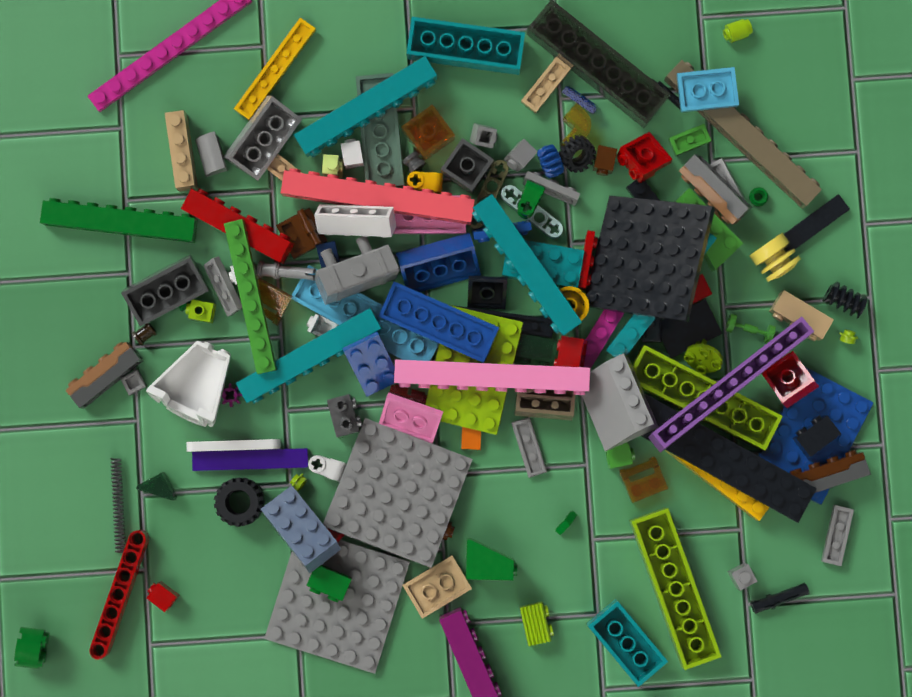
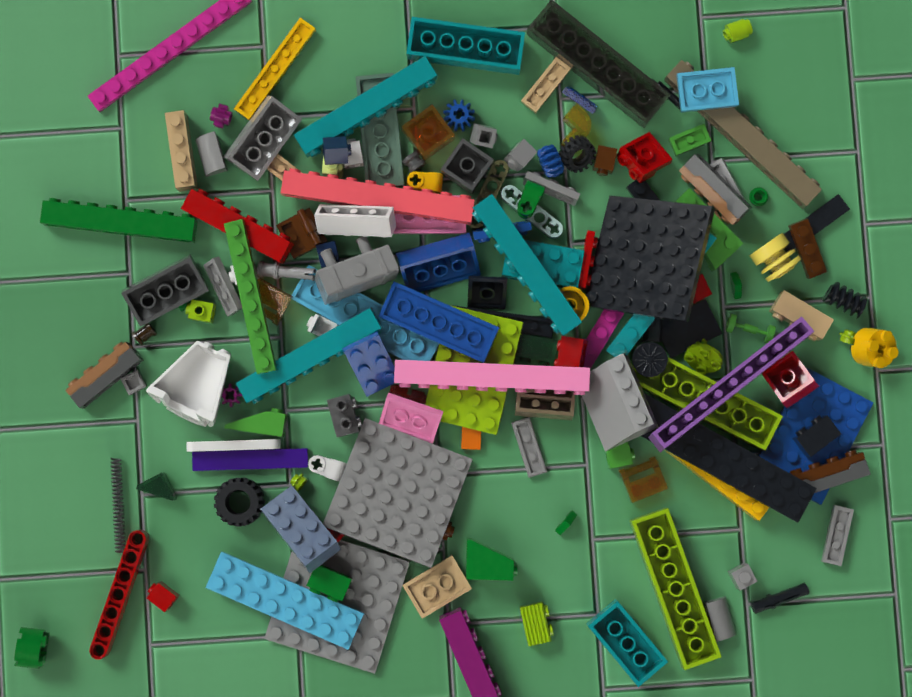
none -> medium azure plate [205,551,364,650]
none -> magenta gear [210,103,233,129]
none -> bright green slope [225,408,287,437]
none -> dark blue brick [323,136,351,165]
none -> blue gear [443,99,475,132]
none -> black wheel [632,342,668,377]
none -> light grey brick [703,596,736,642]
none -> green tile [730,272,742,299]
none -> reddish brown plate [788,218,827,279]
none -> yellow brick [851,328,899,368]

